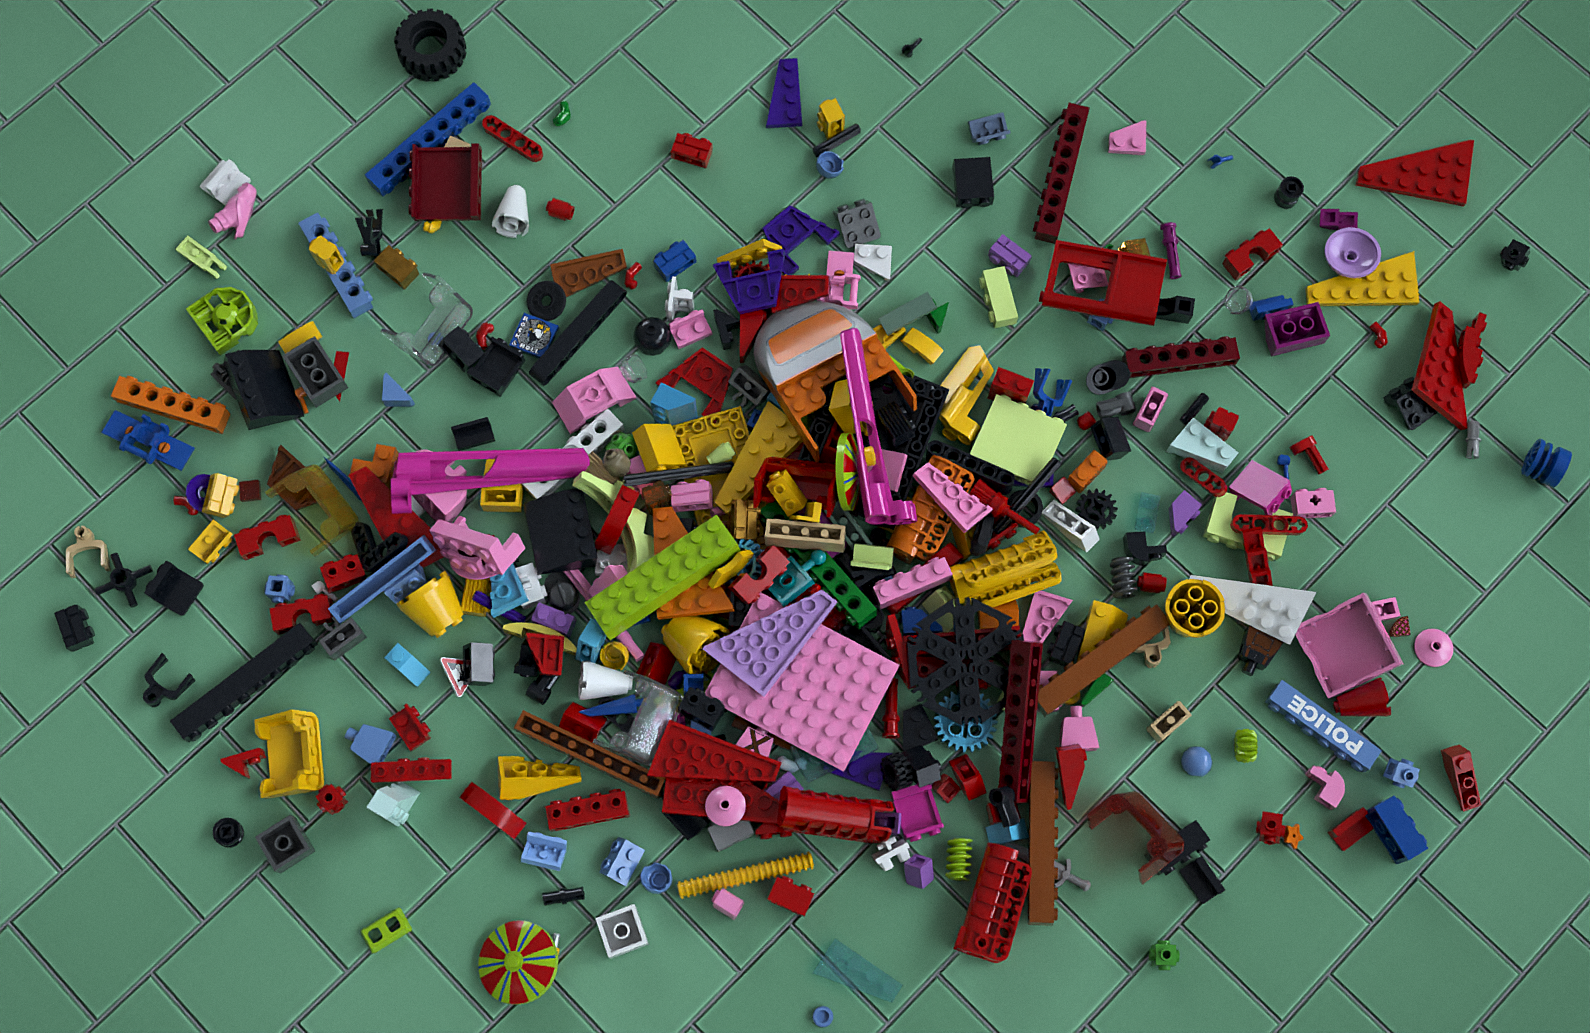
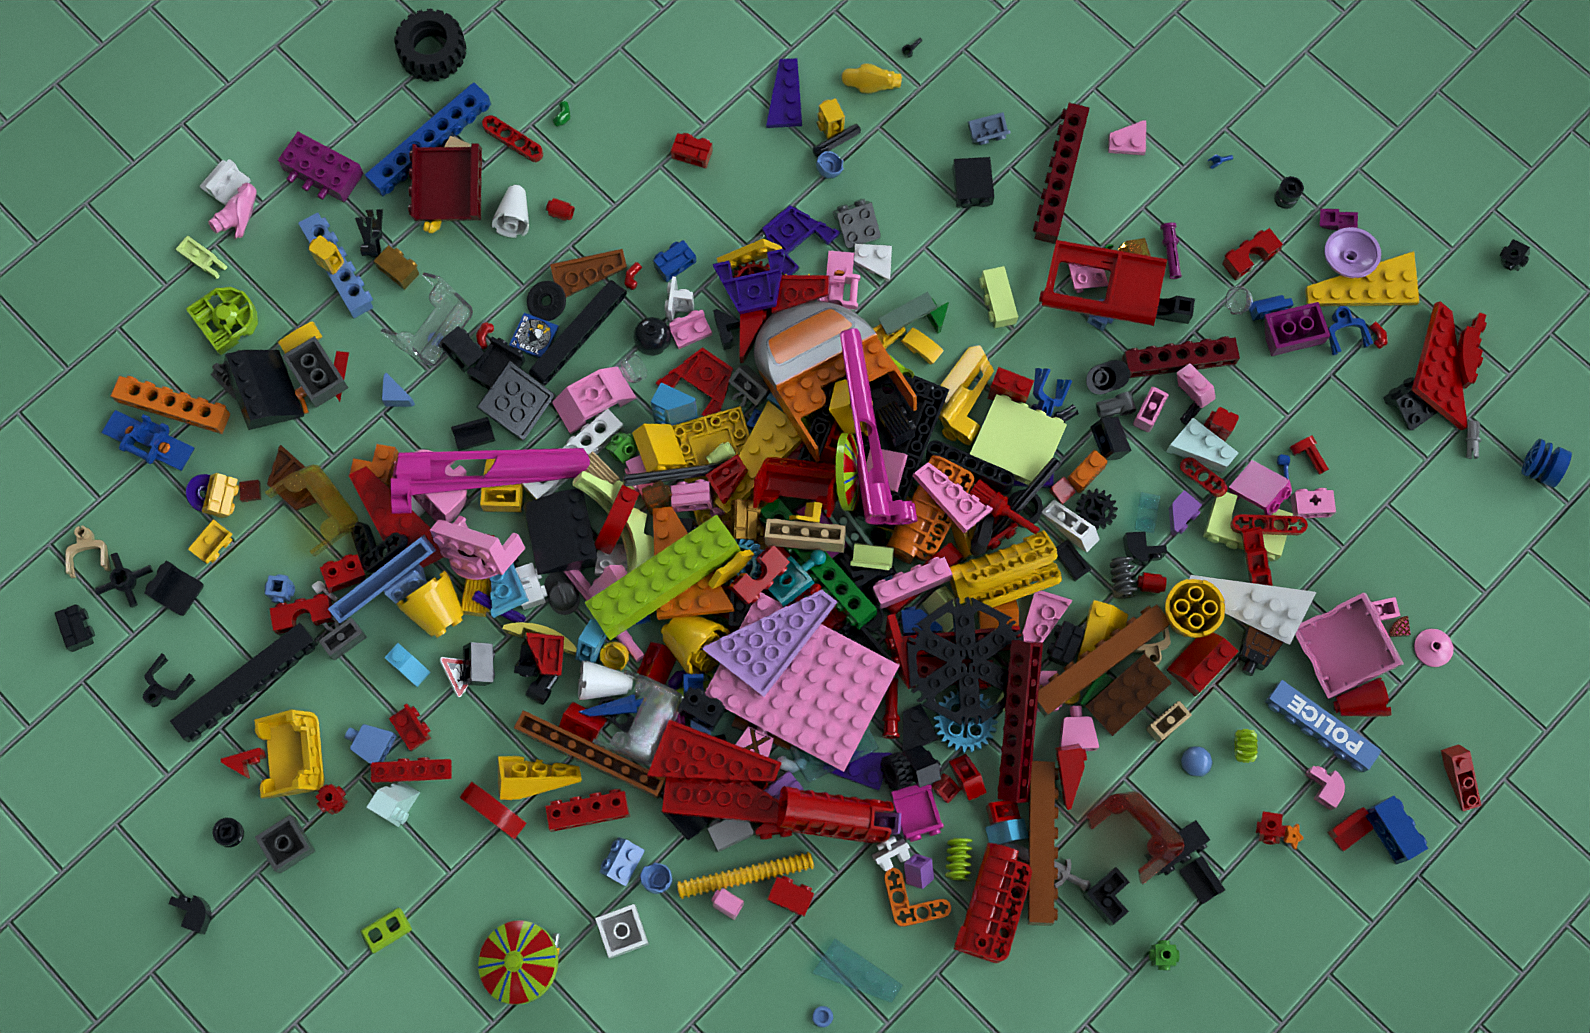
red arm [174,496,199,515] -> none
red arch [234,515,301,561] -> none
blue bar [324,457,362,501] -> none
light blue bracket [521,832,567,871] -> none
medium lavender brick [531,602,577,638] -> none
black pin [542,886,585,906] -> none
dark tan head [602,448,631,477] -> none
bright pink dish [705,786,746,827] -> none
yellow brick [766,469,807,517] -> none
yellow tile [864,446,876,466] -> none
medium lavender brick [988,234,1032,277] -> none
black piece [989,786,1020,828] -> none
red piece [1077,411,1096,430] -> none
red wing [1356,140,1474,207] -> none
medium blue brick [1383,758,1420,788] -> none
none -> black brick [168,895,212,934]
none -> magenta piece [278,131,364,202]
none -> black plate [476,361,555,441]
none -> red wing [706,454,748,504]
none -> yellow animal [841,64,902,94]
none -> orange beam [884,868,951,927]
none -> black tile [1056,539,1091,581]
none -> black brick [1083,867,1130,926]
none -> reddish brown brick [1086,653,1172,736]
none -> red slope [1166,632,1239,697]
none -> bright pink brick [1177,364,1216,408]
none -> blue piece [1328,306,1373,356]

